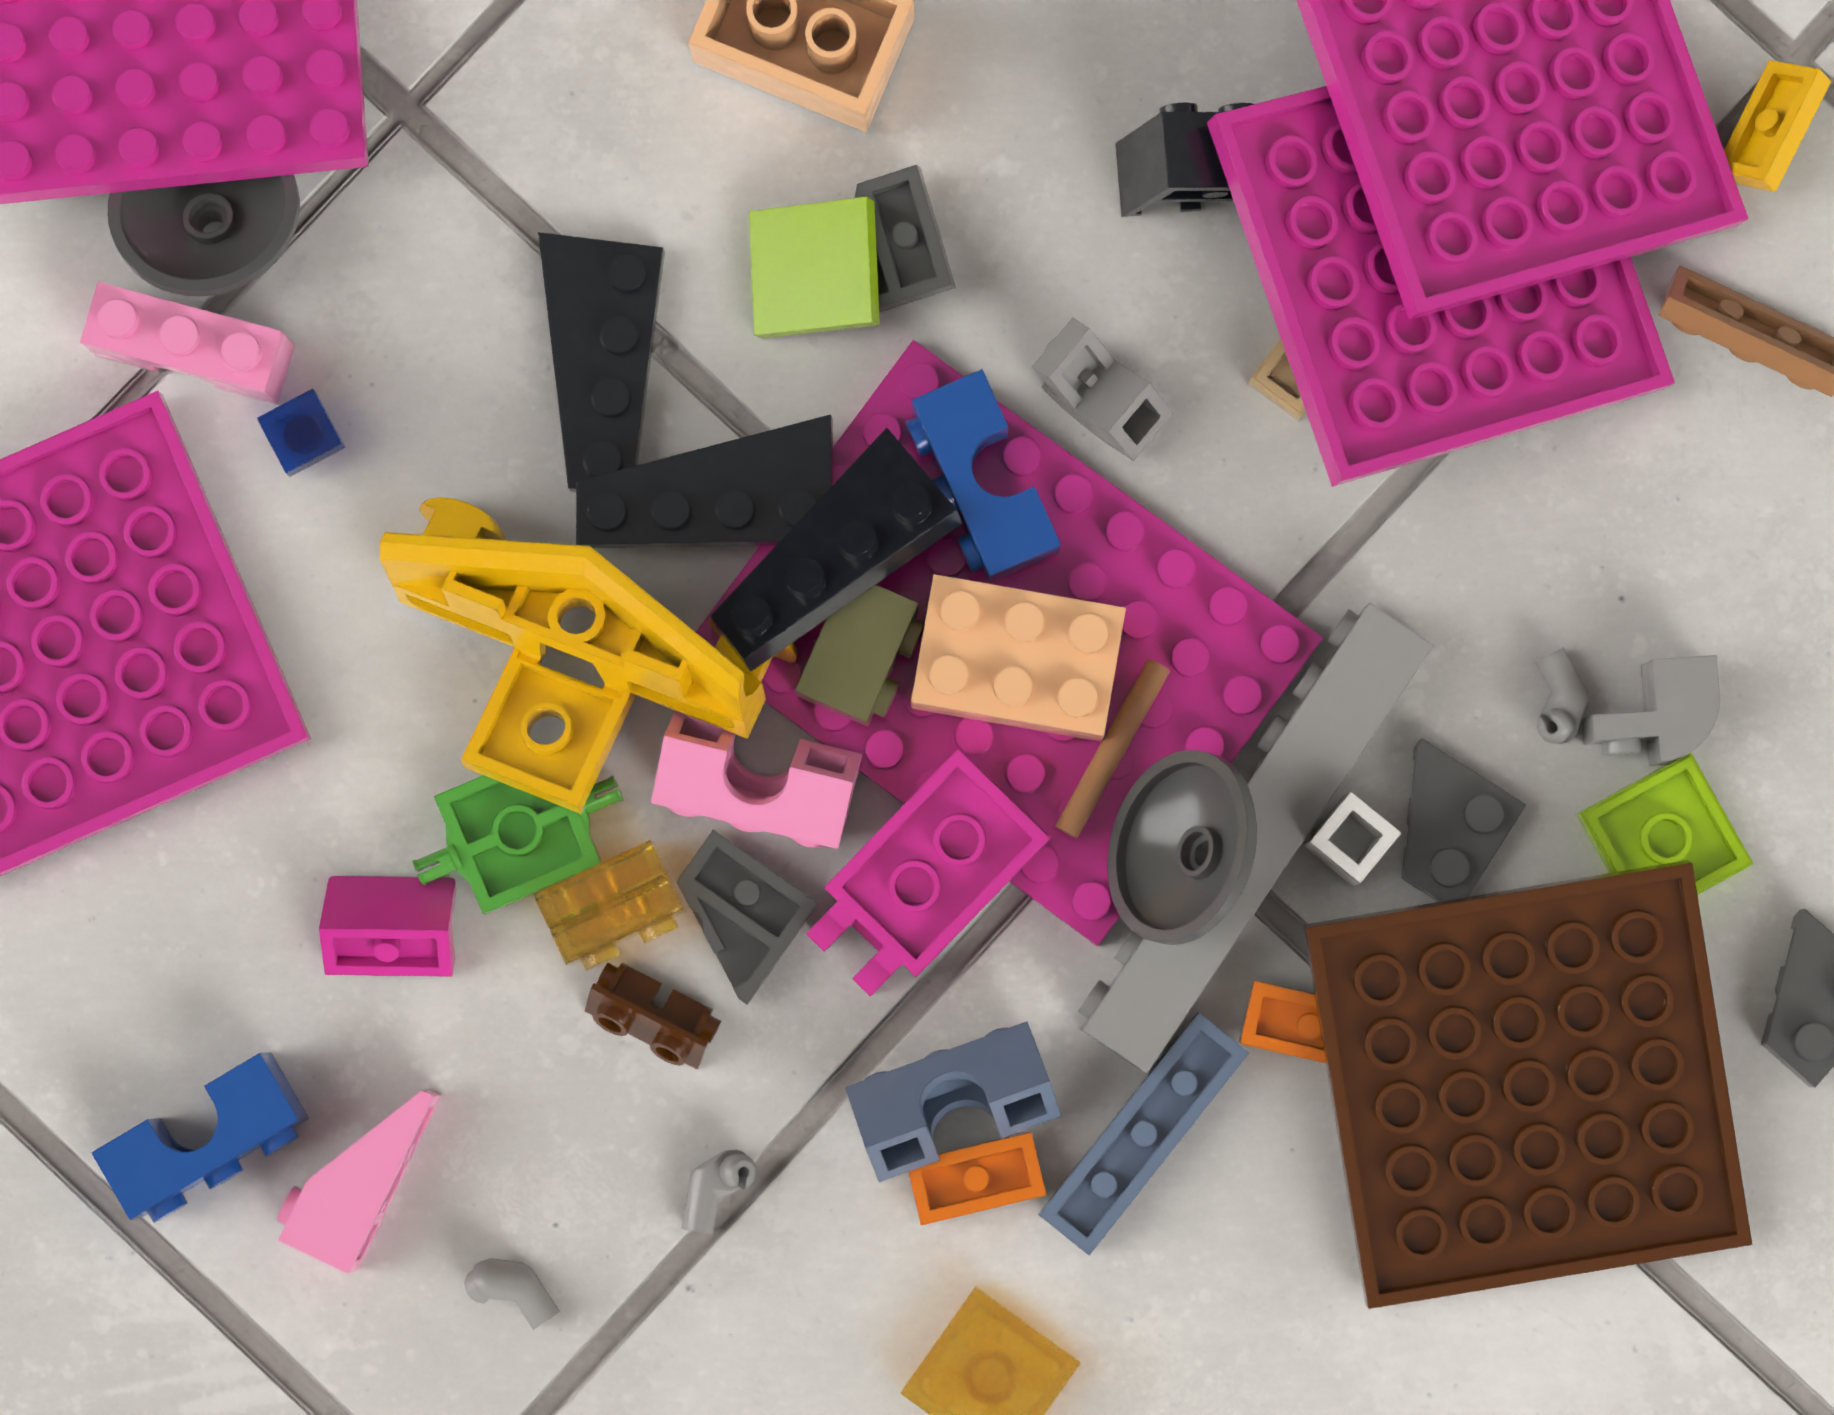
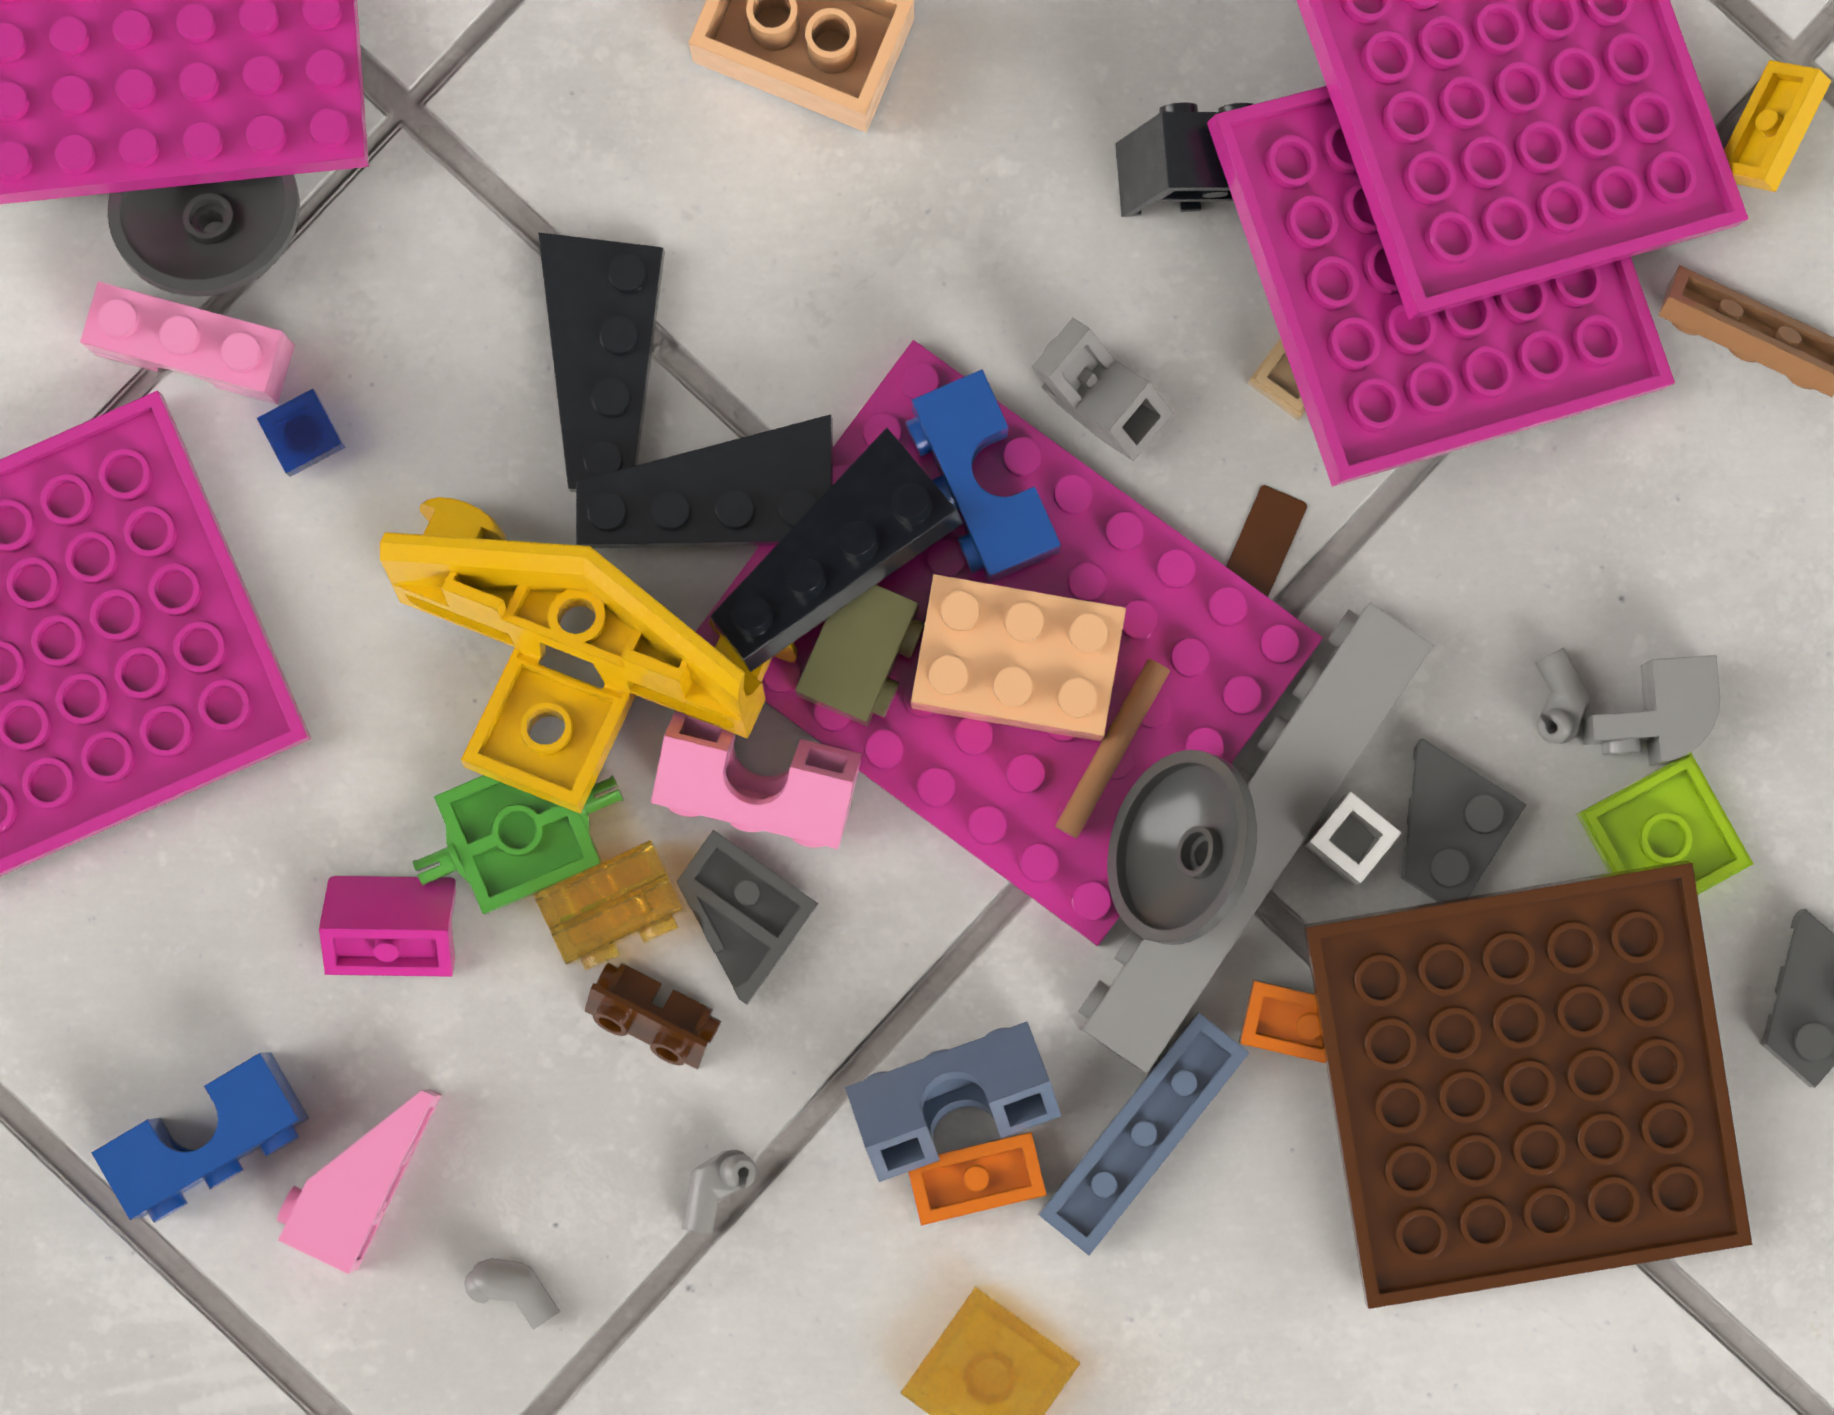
lime tile [749,196,880,339] -> none
dark pink tile [806,748,1051,997] -> none
dark grey wing [855,164,956,313] -> none
none -> reddish brown sticker [1226,485,1307,597]

